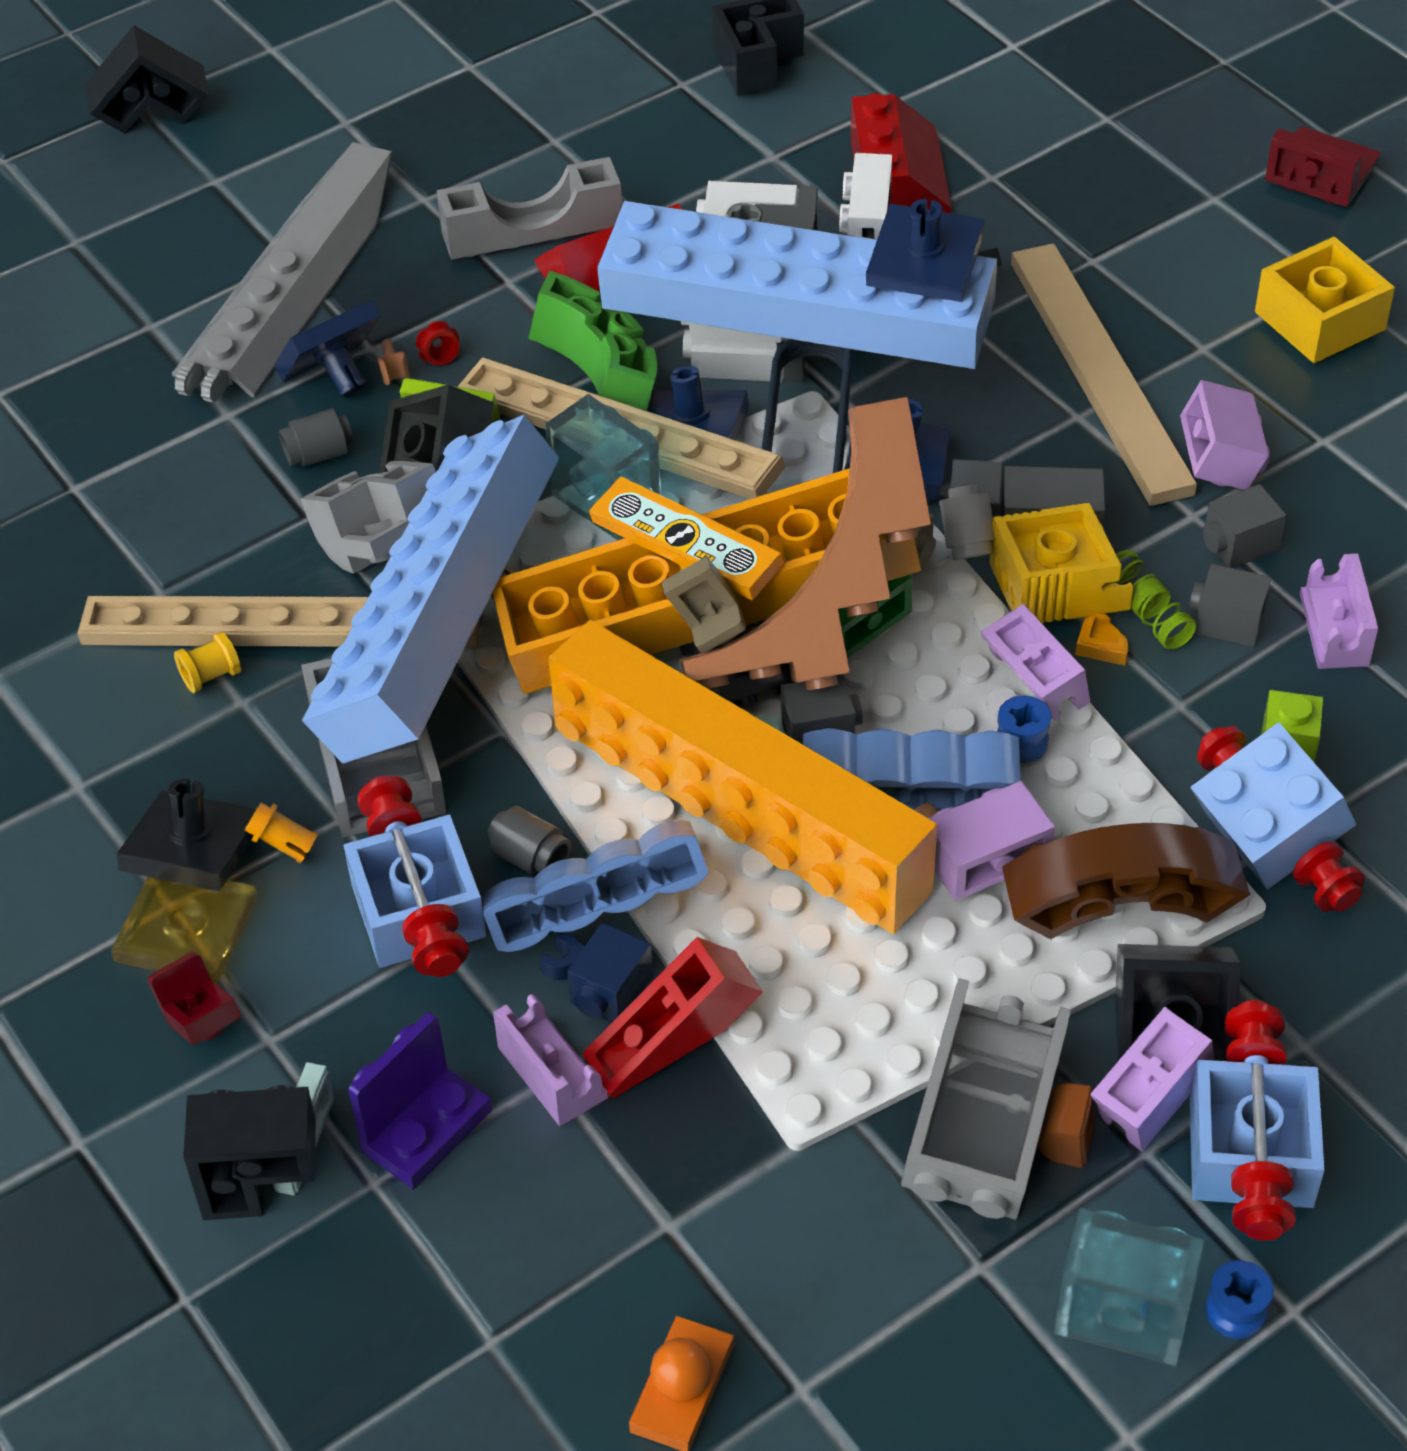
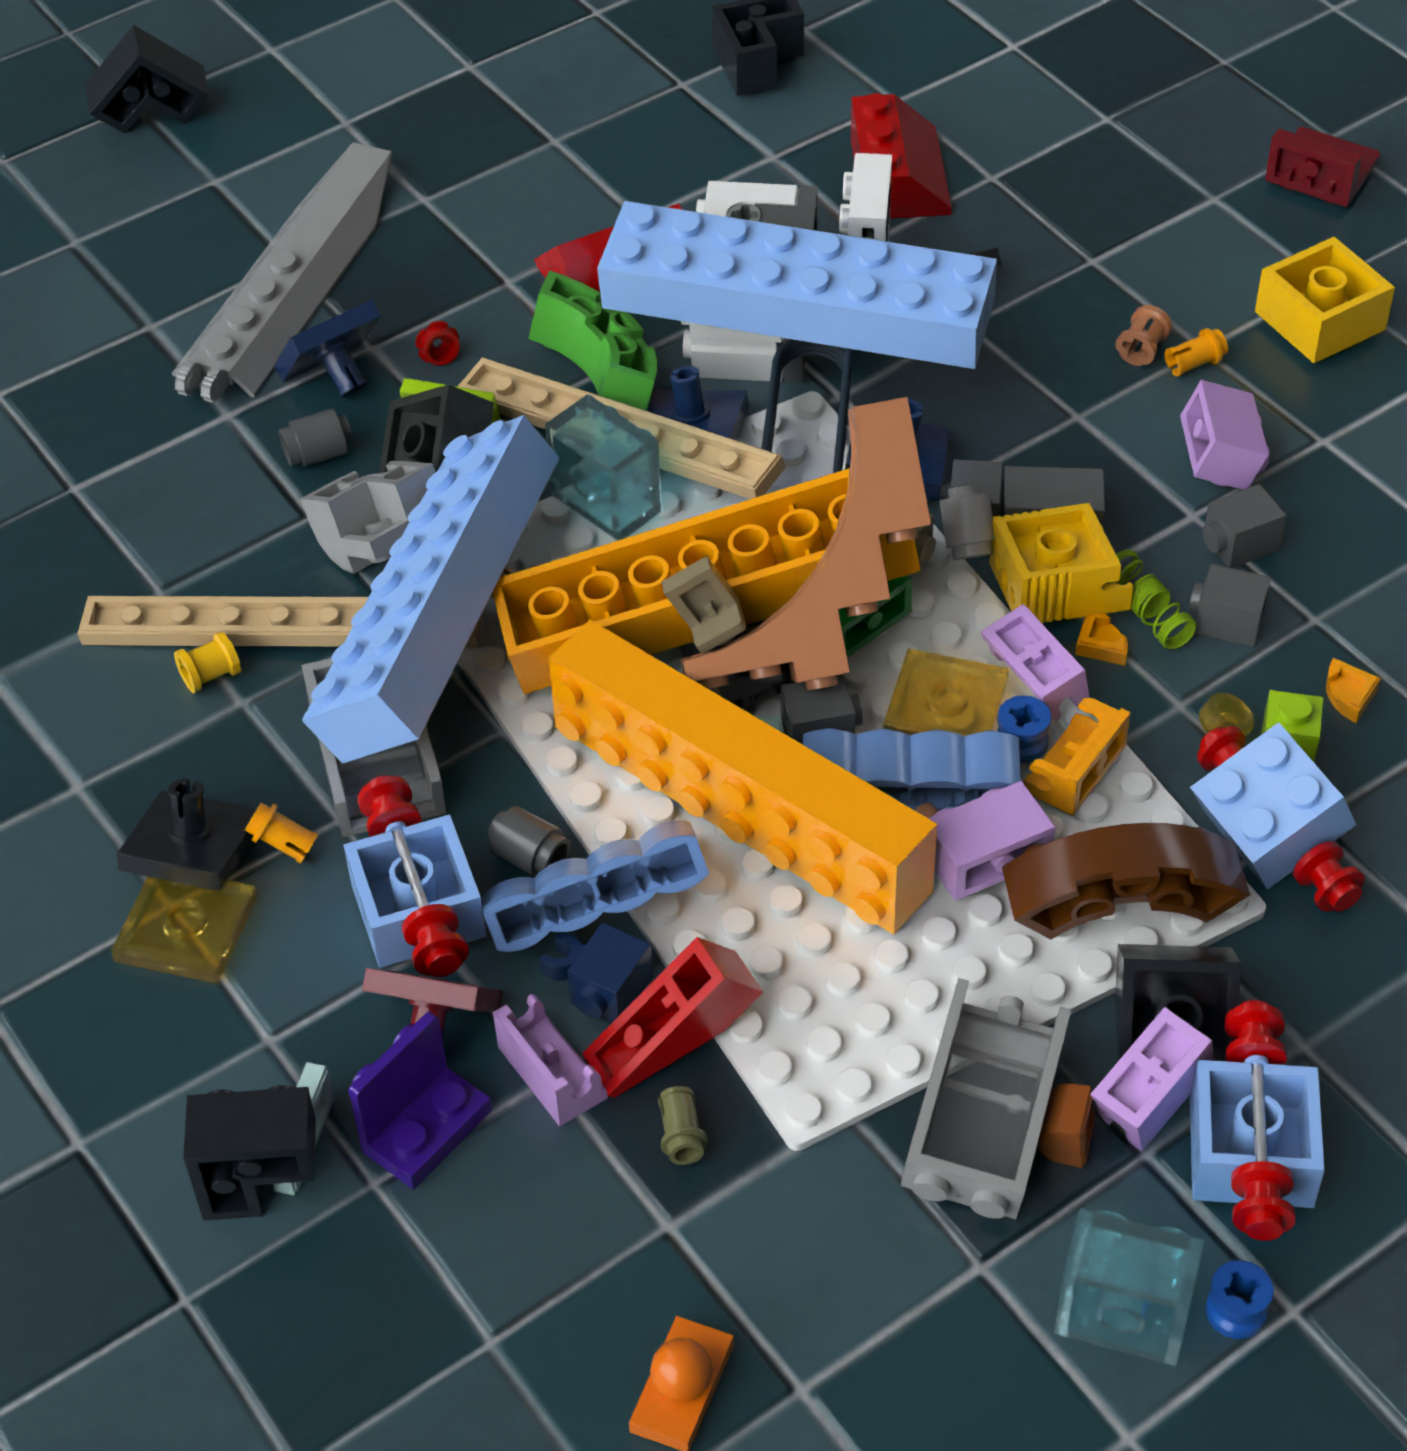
dark red bracket [147,951,242,1046] -> none
nougat hand [378,339,411,385] -> none
light grey arch [437,157,622,260] -> none
tile [589,476,784,600] -> none
dark blue tile [866,199,985,302] -> none
tan tile [1011,243,1197,506] -> none
lavender hinge [1300,554,1378,669] -> none
none -> tile [362,968,503,1037]
none -> olive pin [658,1086,708,1165]
none -> clear yellow tile [883,648,1009,736]
none -> light orange hinge [1022,698,1131,816]
none -> nougat bush [1115,305,1172,366]
none -> light orange pin [1164,328,1228,377]
none -> clear yellow tile [1199,692,1254,736]
none -> light orange tile [1326,658,1381,723]

